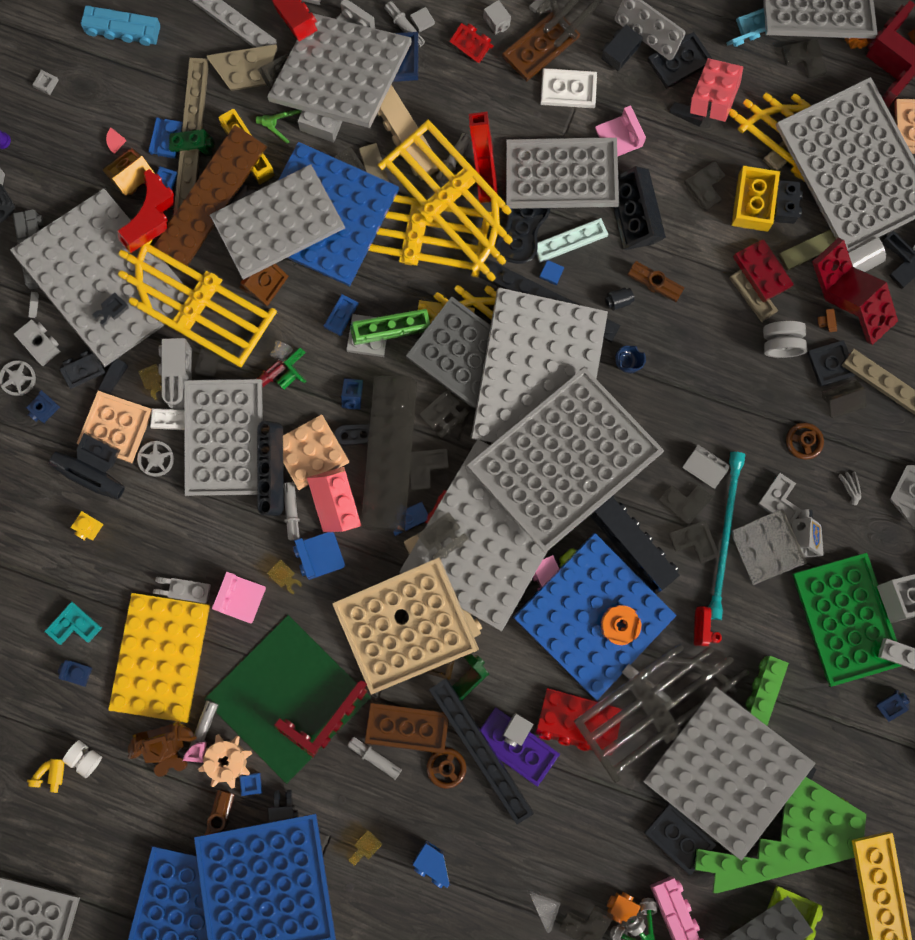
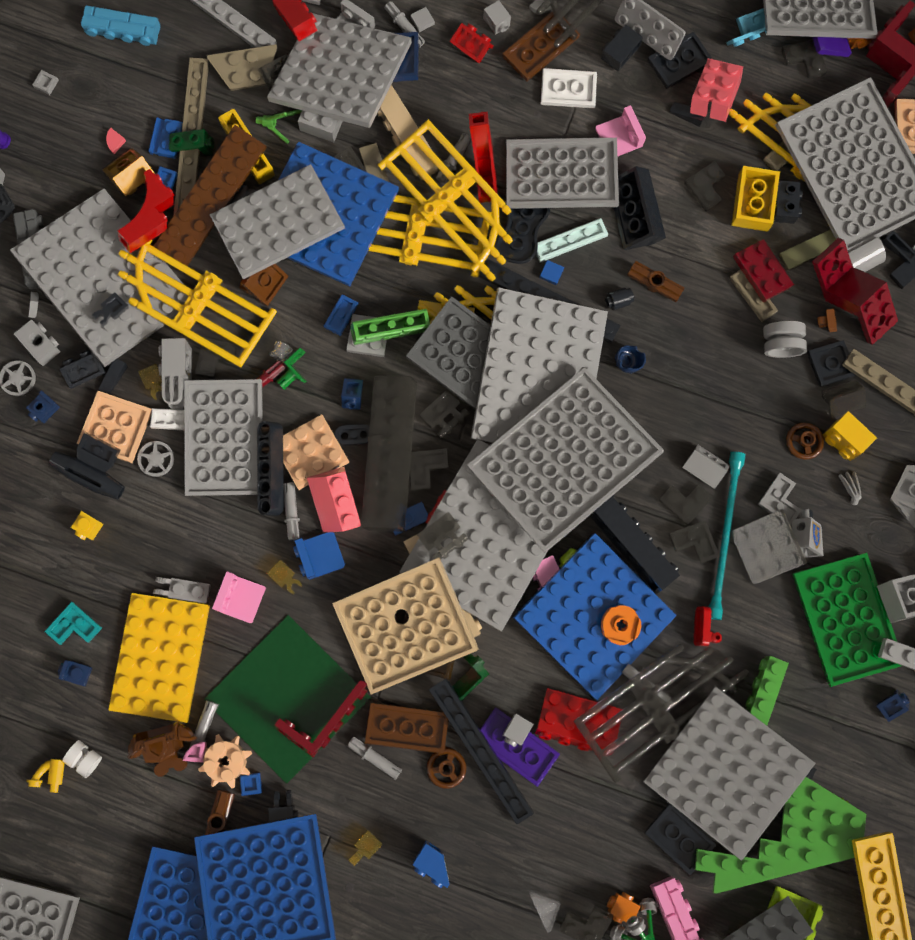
none -> dark purple tile [812,37,852,57]
none -> yellow brick [823,411,877,461]

